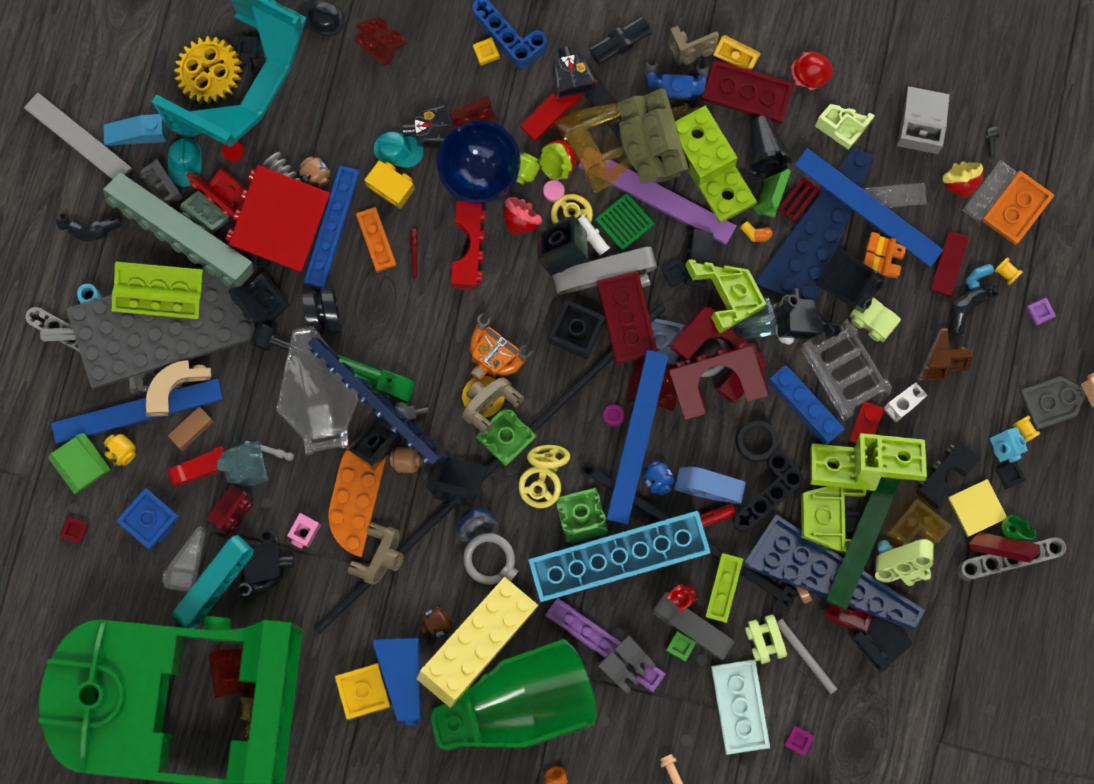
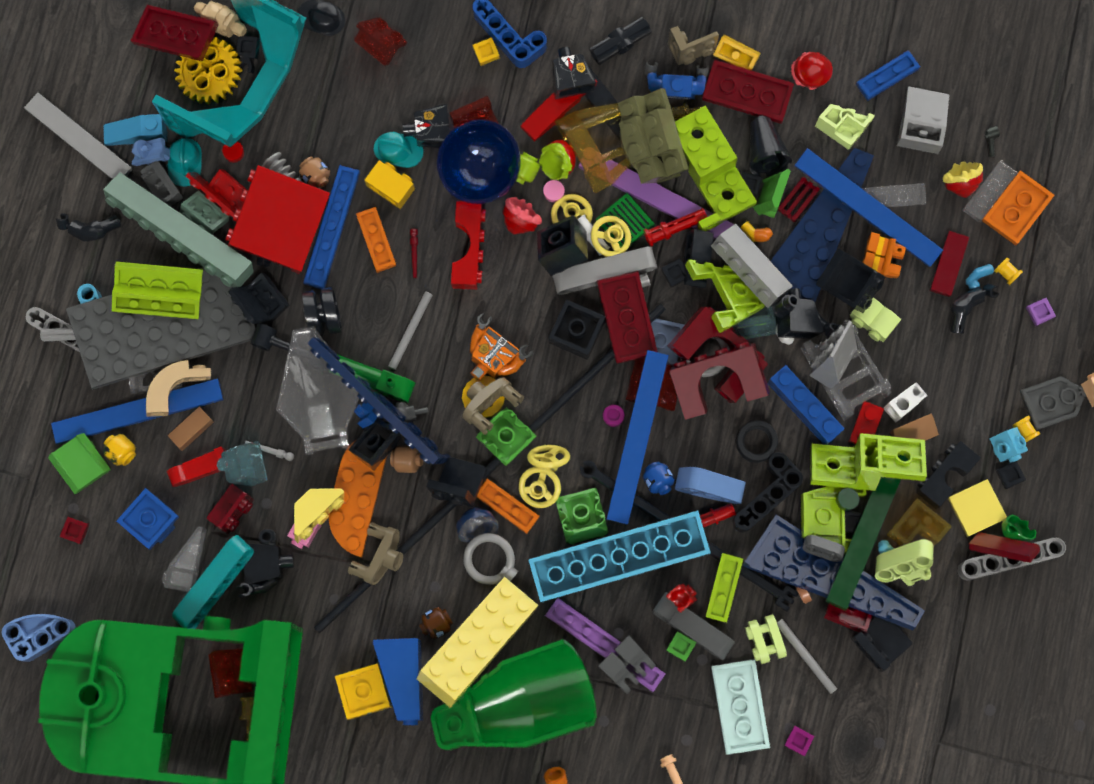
reddish brown piece [917,328,973,381] -> none
none -> medium blue beam [2,614,76,662]
none -> dark red plate [131,5,219,62]
none -> medium blue hips [132,138,170,166]
none -> tan piece [194,1,247,37]
none -> light yellow slope [294,489,344,543]
none -> blue tile [354,402,378,429]
none -> light grey bar [388,291,433,370]
none -> orange tile [476,478,540,534]
none -> light yellow piece [591,216,631,257]
none -> red pin [643,208,707,247]
none -> lime tile [697,212,721,231]
none -> light grey brick [711,224,793,308]
none -> dark grey beam [803,535,845,562]
none -> light grey slope [809,321,857,389]
none -> dark green tile [836,488,859,511]
none -> blue tile [856,50,920,101]
none -> medium nougat slope [890,413,939,441]

